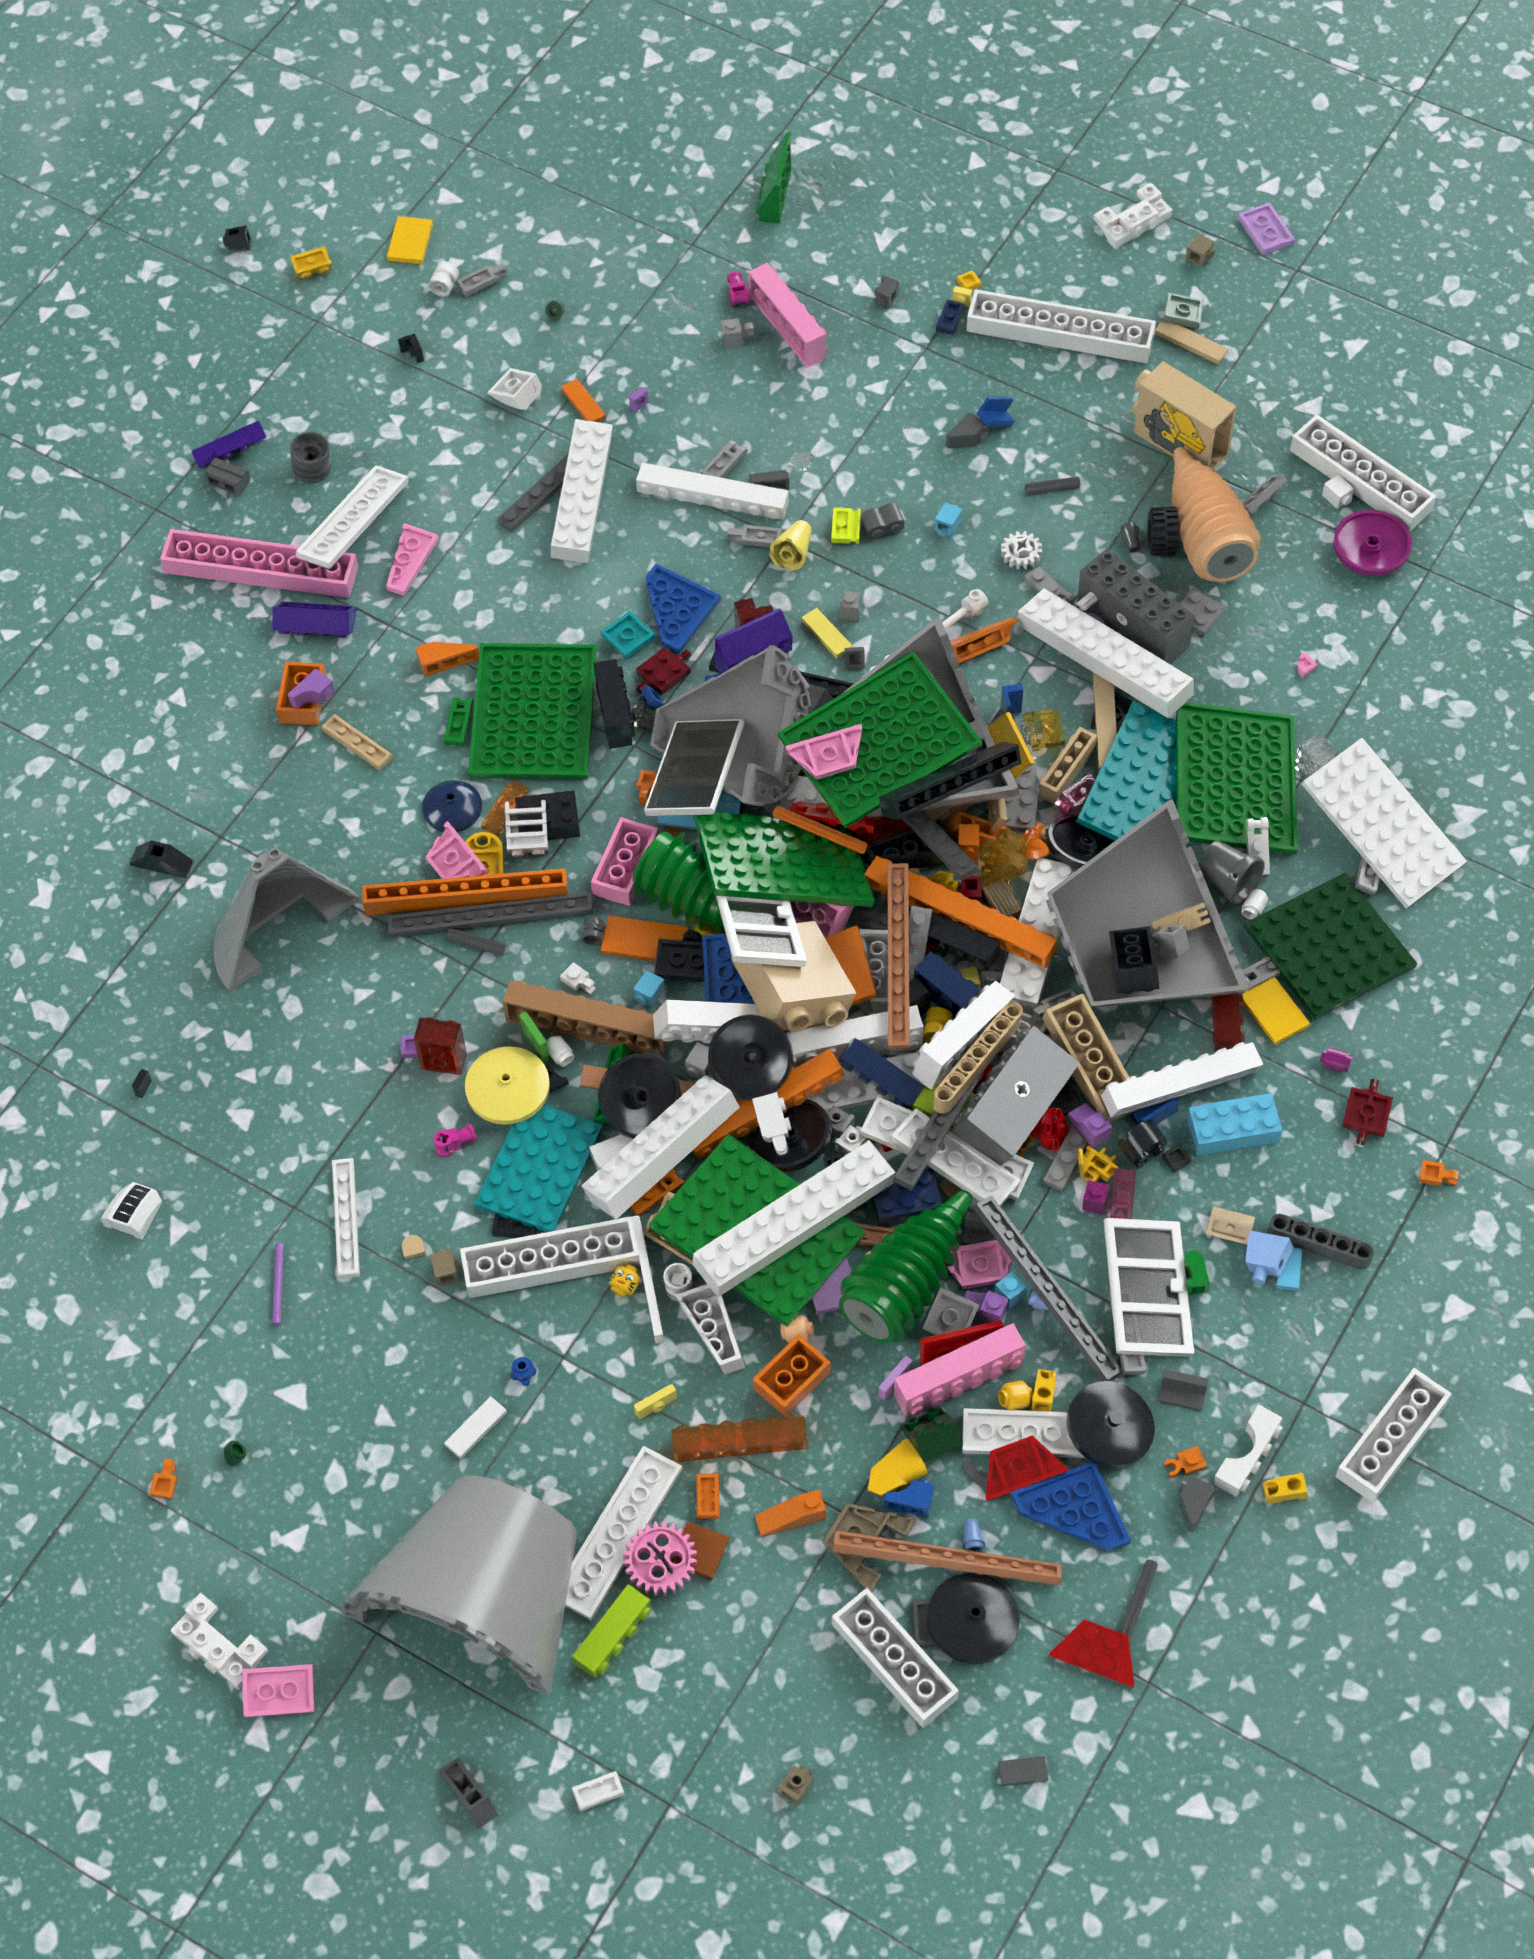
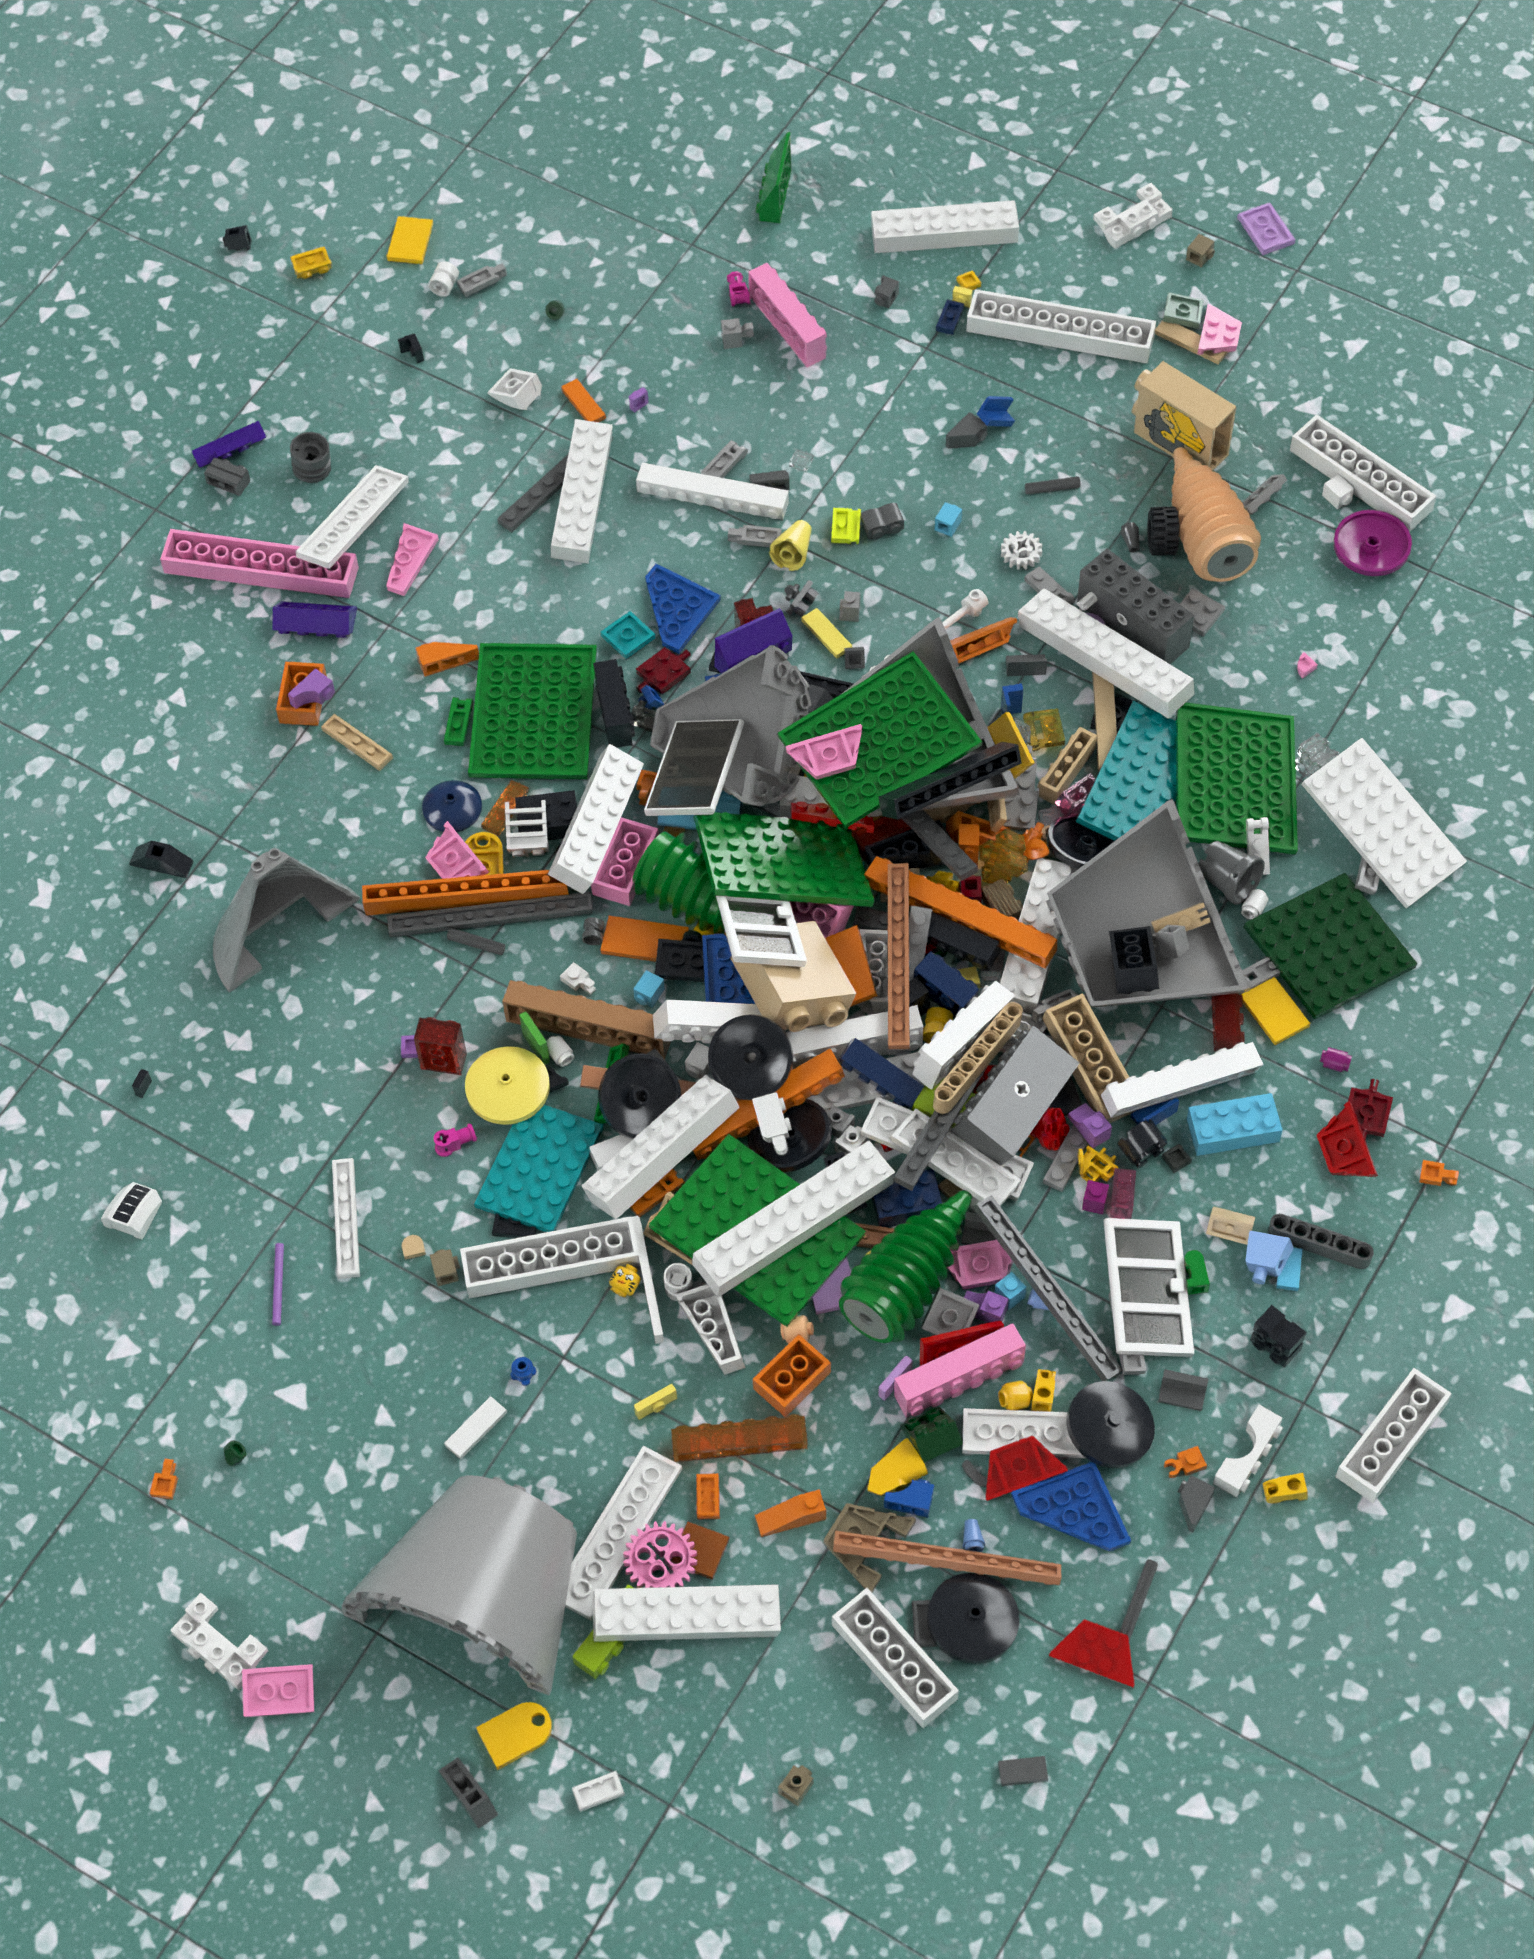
orange axle [772,806,868,854] -> none
none -> yellow tile [476,1702,552,1770]
none -> white brick [548,744,644,894]
none -> white brick [592,1585,781,1642]
none -> dark grey hips [784,580,819,617]
none -> white brick [871,200,1019,253]
none -> dark grey panel [1006,654,1047,676]
none -> bright pink wing [1197,304,1242,355]
none -> black brick [1250,1305,1307,1368]
none -> red wing [1316,1101,1378,1177]

